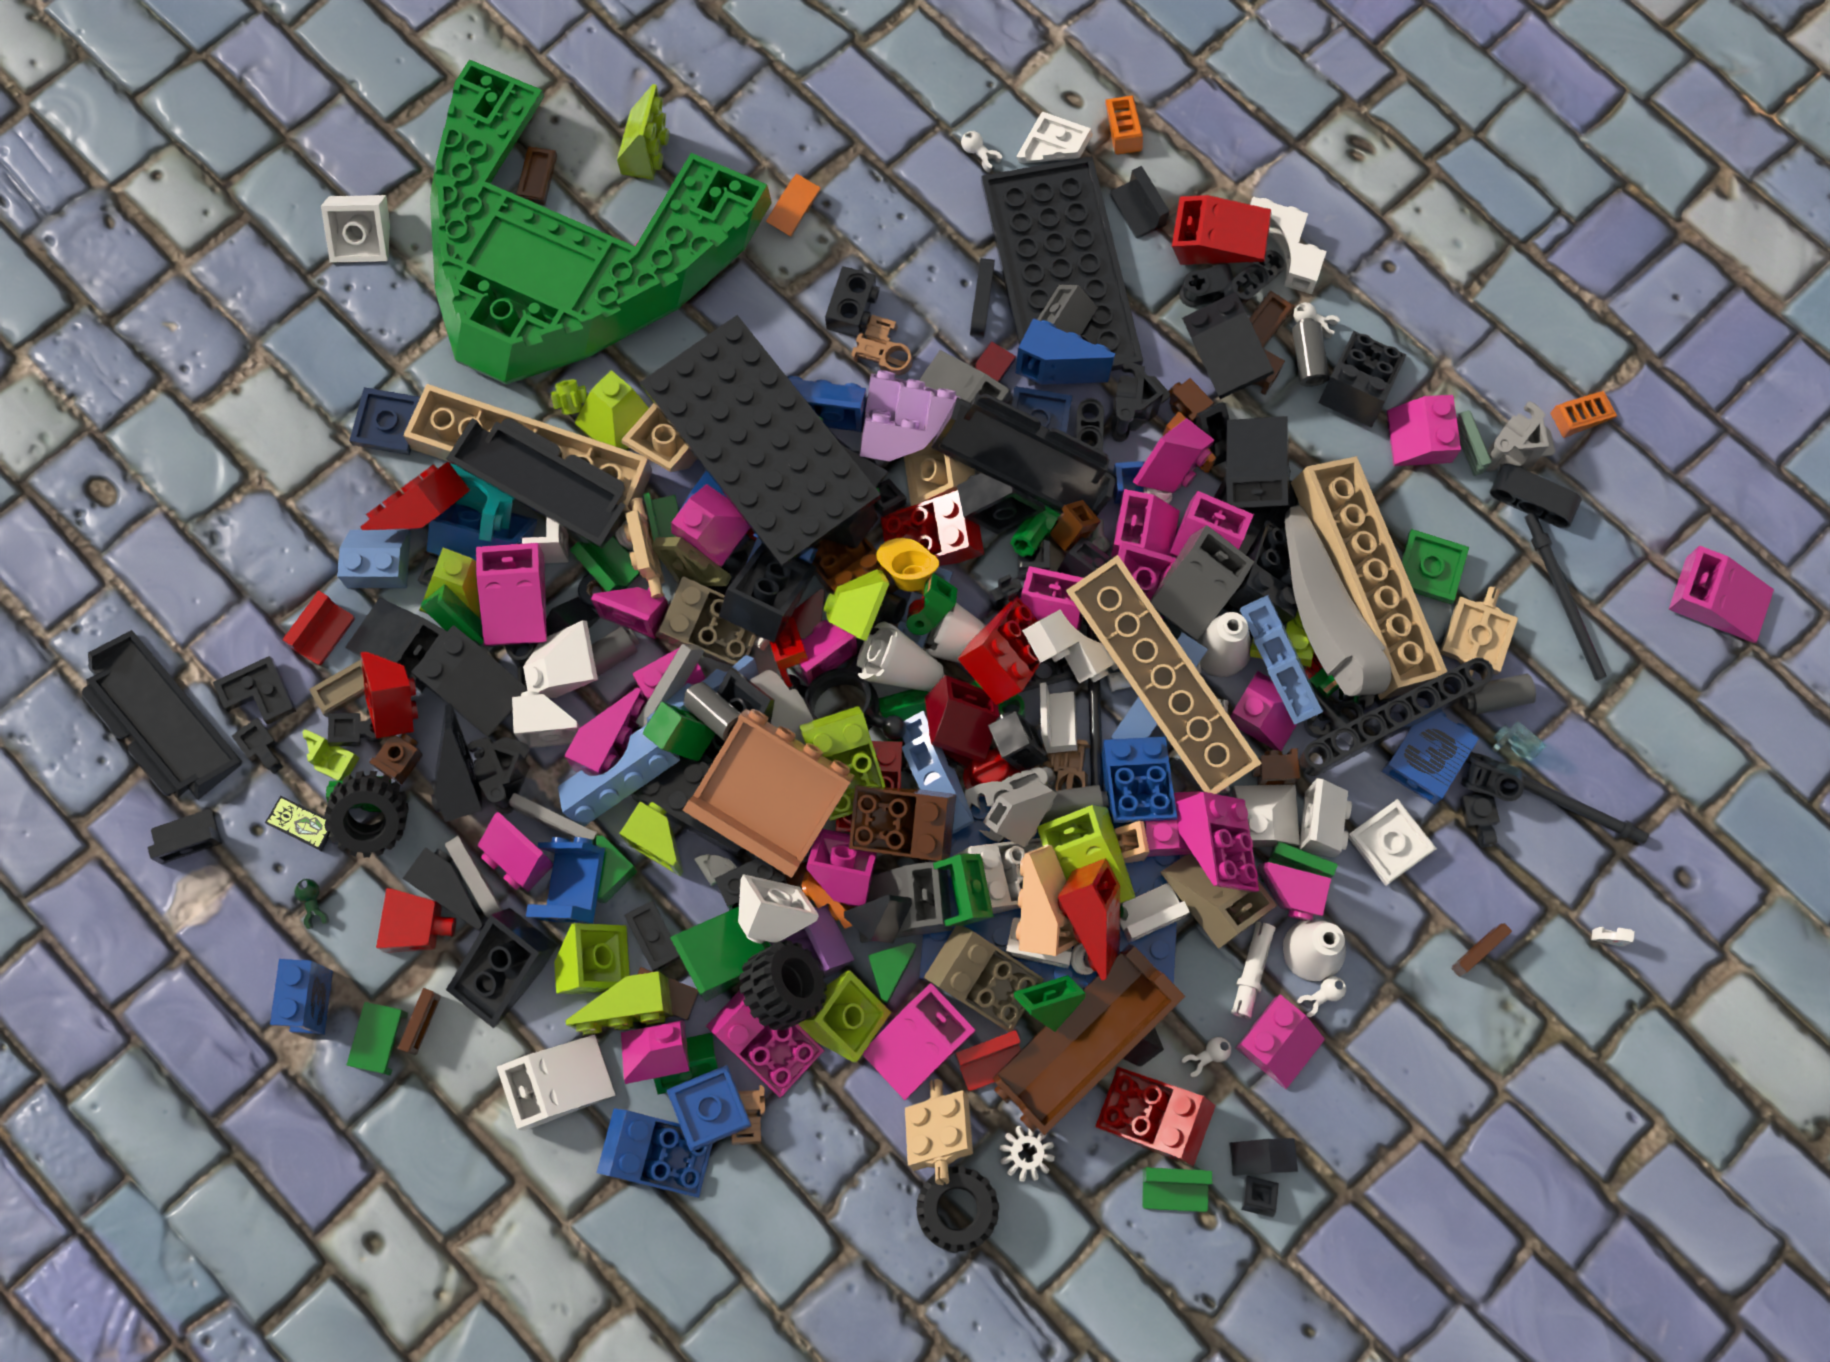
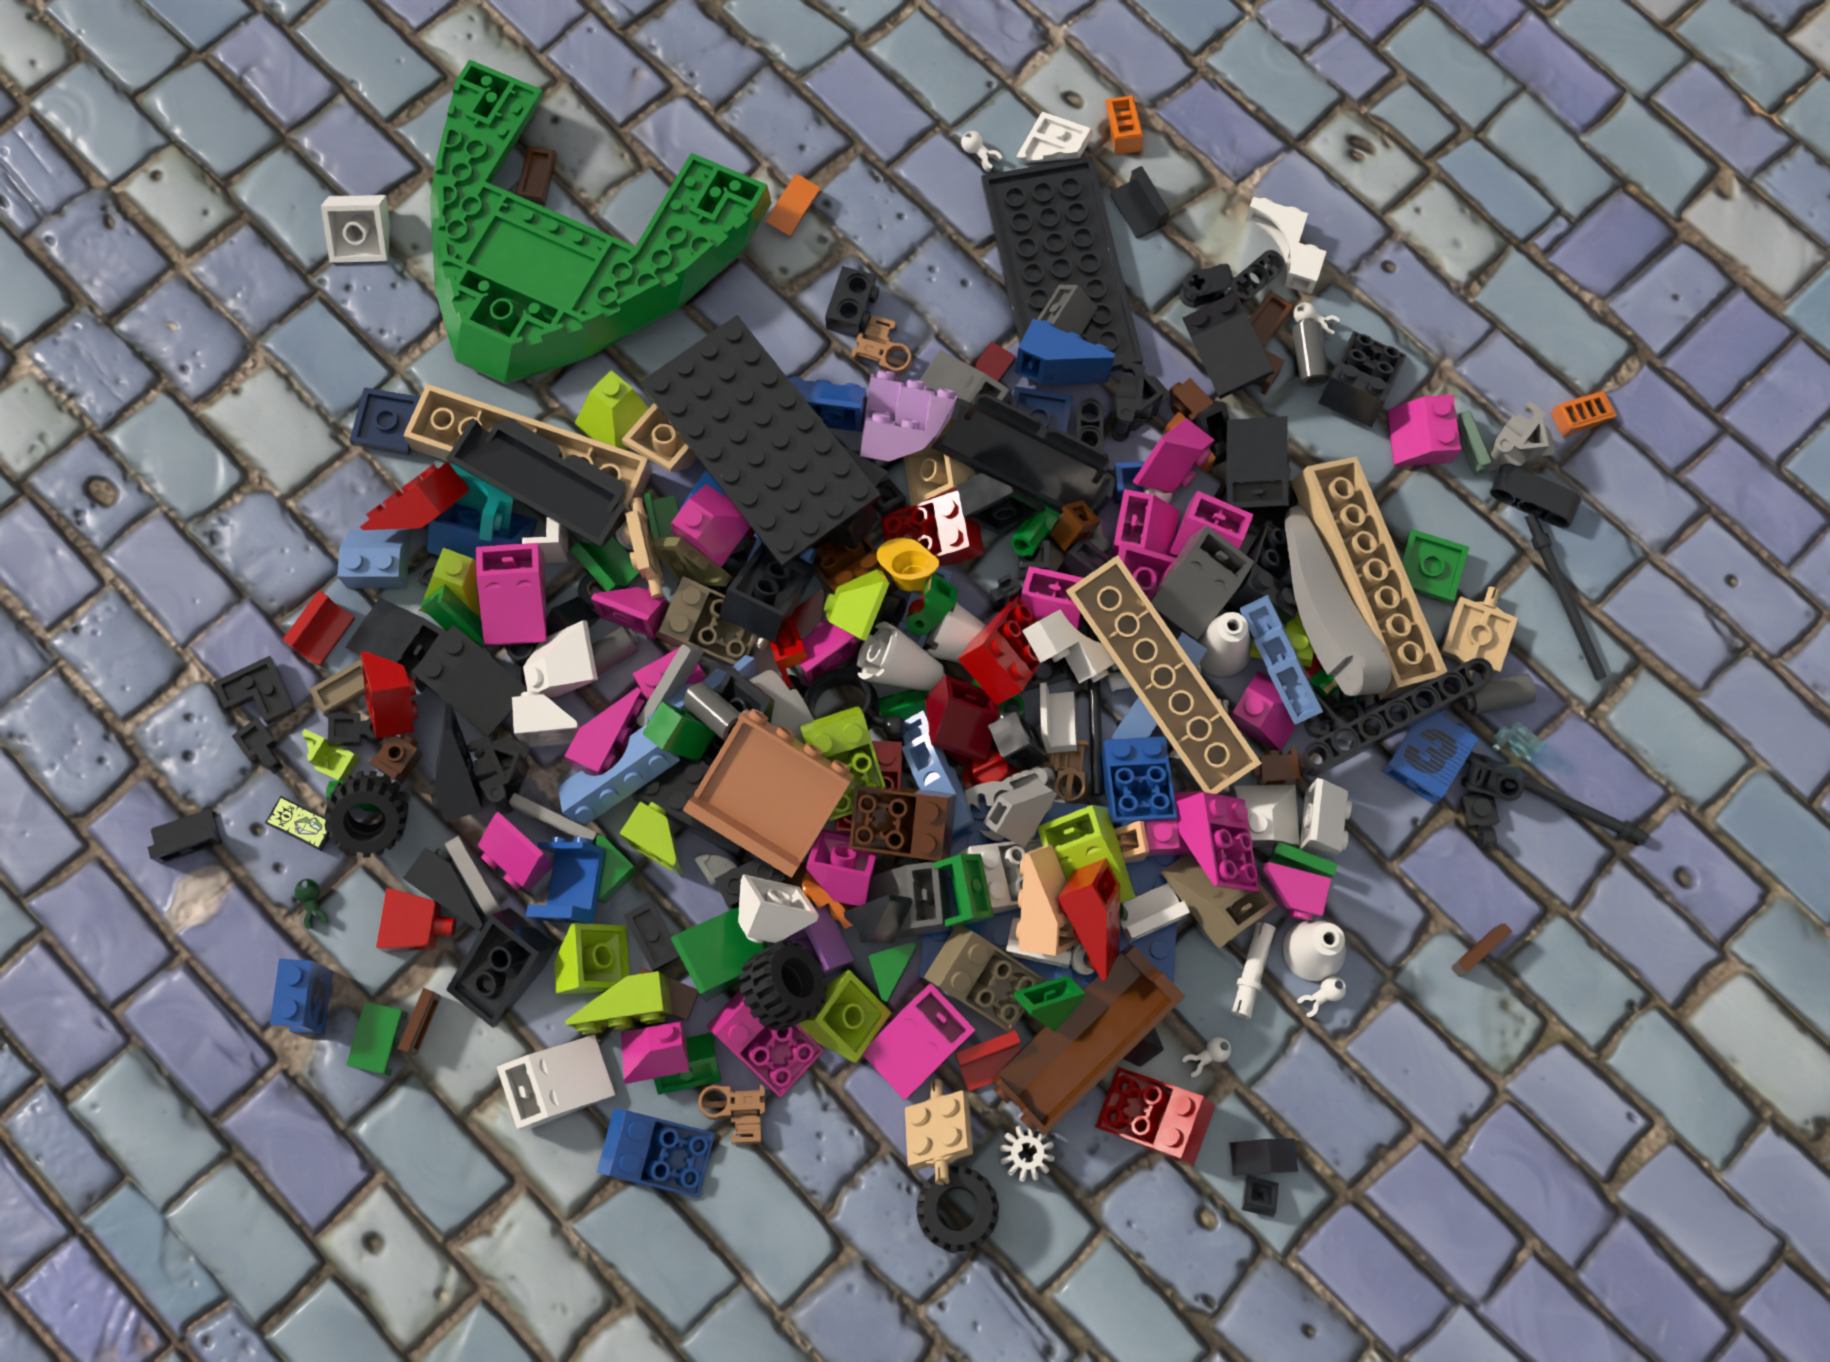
black slope [82,630,242,800] -> none
lime gear [551,379,588,415] -> none
lime slope [617,84,669,180] -> none
blue tile [666,1065,751,1153] -> none
black beam [970,258,995,338] -> none
dark grey brick [1040,785,1109,825] -> none
green panel [1142,1167,1212,1212] -> none
red slope [1172,195,1272,265] -> none
dark pink slope [1235,995,1325,1089] -> none
white plate [1348,799,1437,886] -> none
white tile [1591,927,1635,947] -> none
dark pink slope [1668,545,1774,643] -> none

